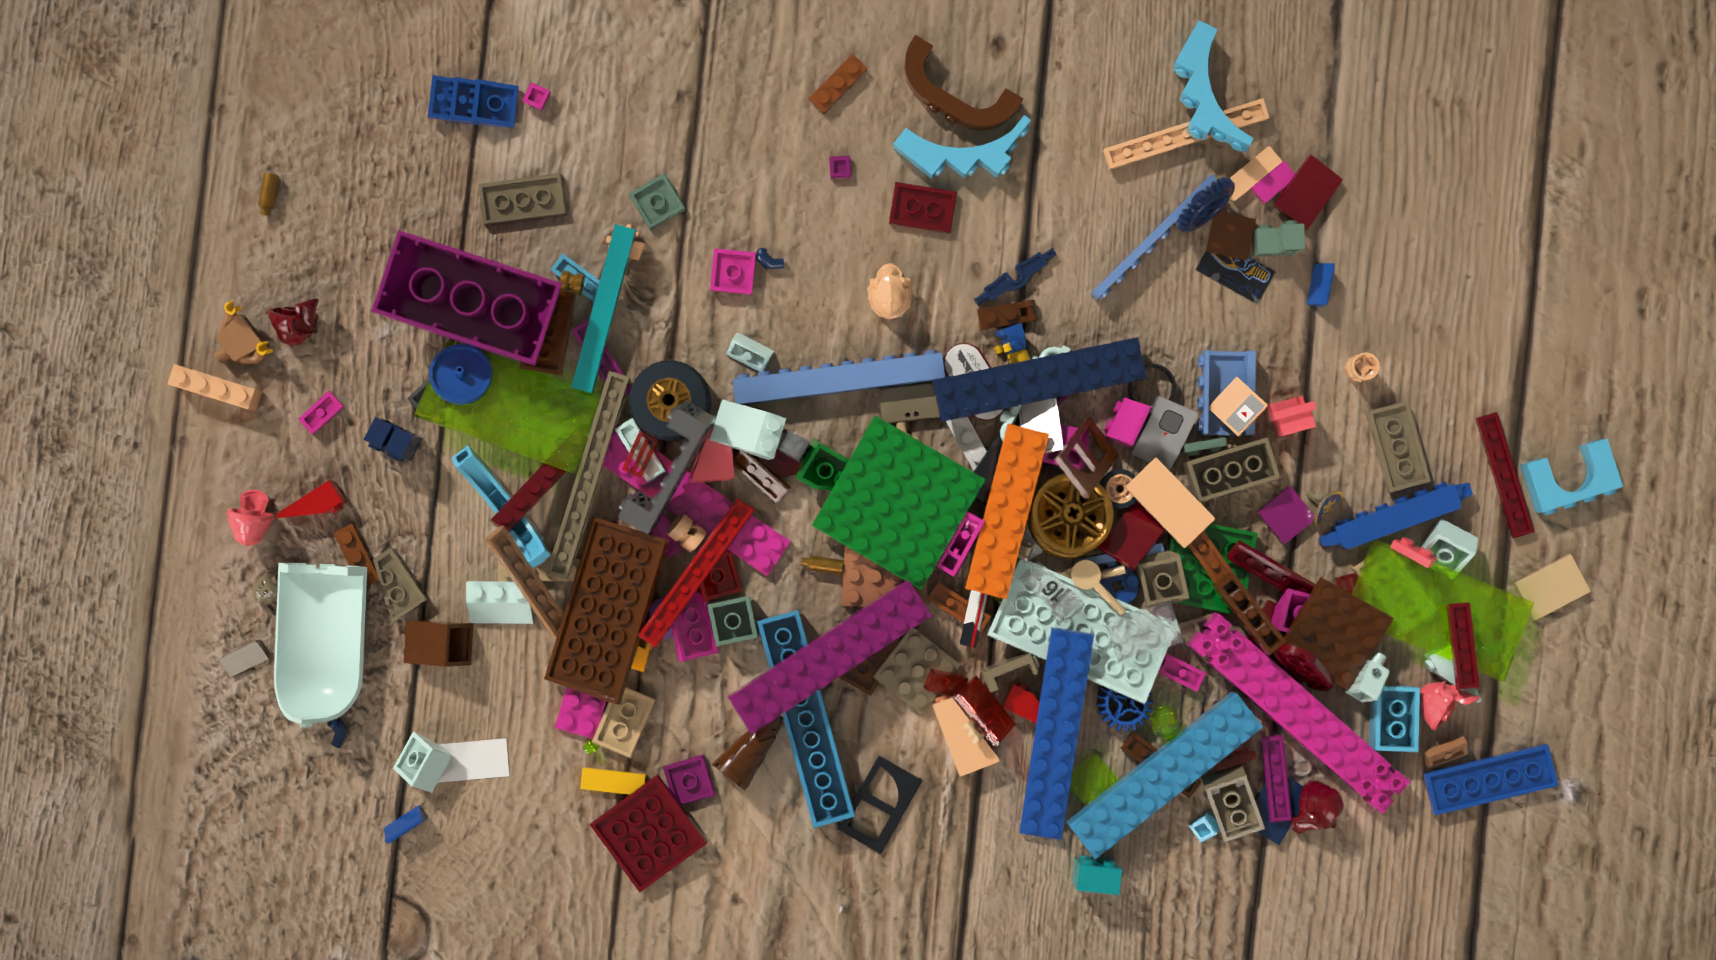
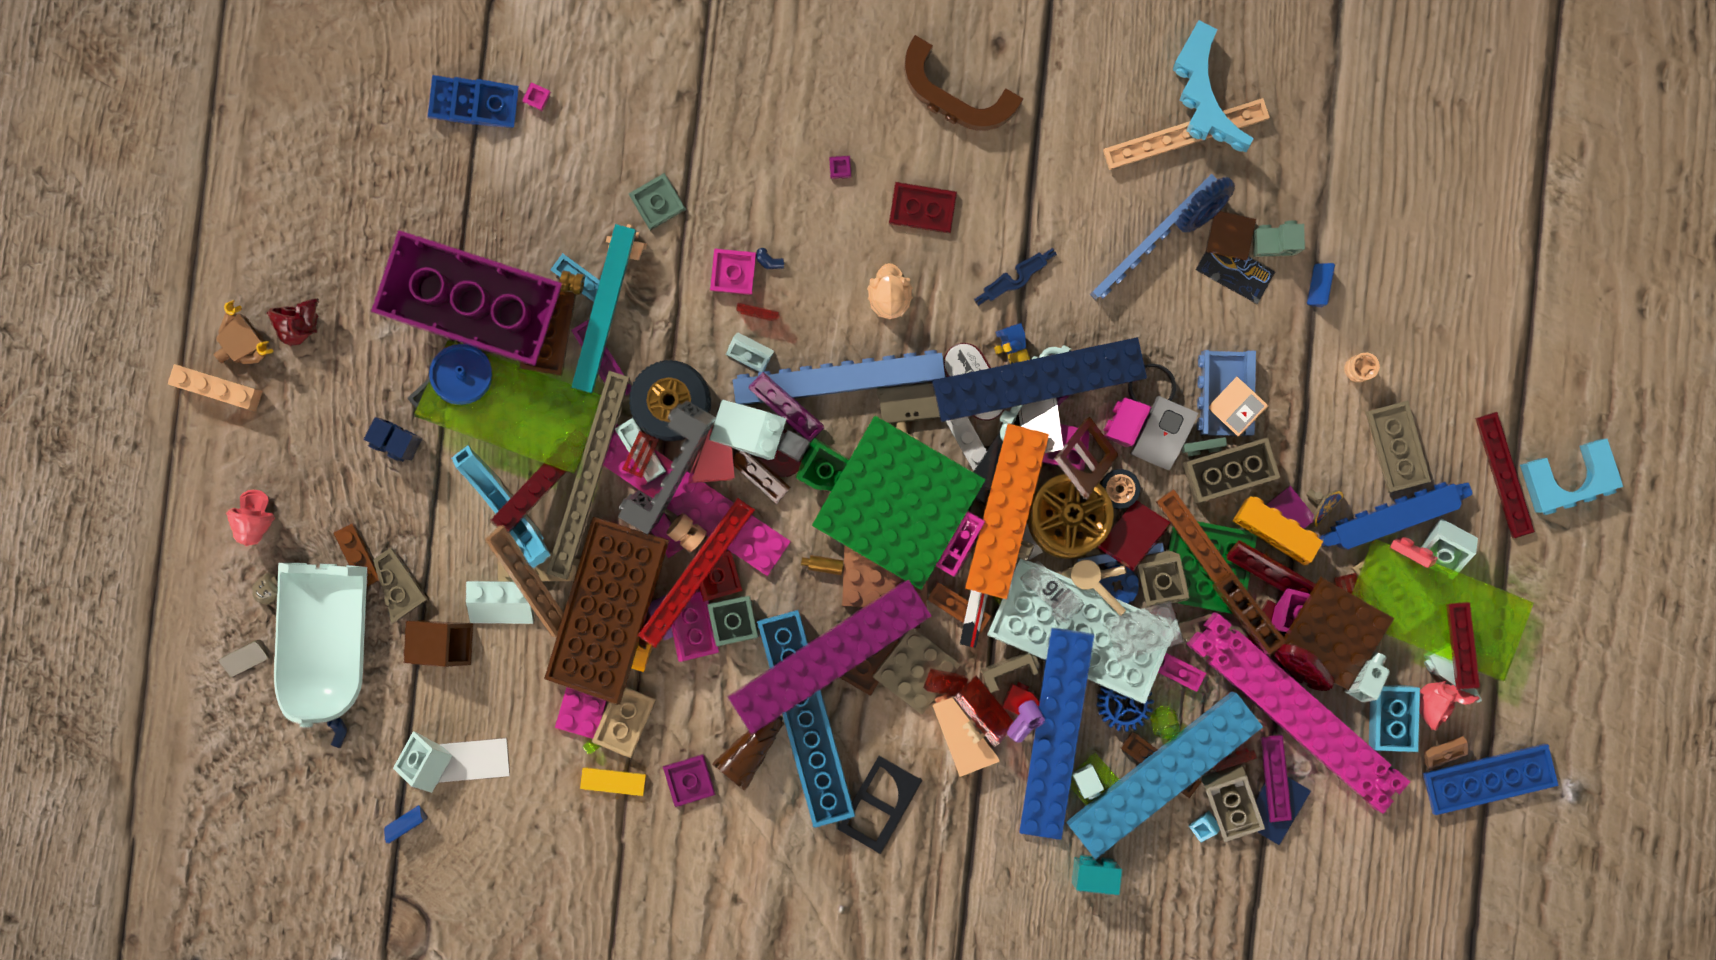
pearl gold cylinder [258,173,279,216] -> none
red slope [275,480,348,518] -> none
dark pink plate [298,391,345,435] -> none
dark tan tile [478,173,567,227] -> none
dark red plate [589,774,708,893] -> none
dark orange plate [809,54,867,114] -> none
medium azure arch [893,115,1031,179] -> none
reddish brown plate [977,299,1038,331] -> none
light nougat tile [1125,457,1215,548] -> none
light nougat tile [1230,146,1283,202] -> none
dark pink tile [1251,161,1295,204] -> none
coral plate [1267,395,1316,438] -> none
dark red tile [1273,154,1343,231] -> none
dark red head [1291,780,1344,834] -> none
tan tile [1513,554,1591,621] -> none
none -> clear red tile [736,303,780,322]
none -> magenta tile [749,372,824,442]
none -> medium lavender piece [1007,700,1045,742]
none -> light aqua brick [1072,764,1104,799]
none -> light orange brick [1233,496,1323,566]

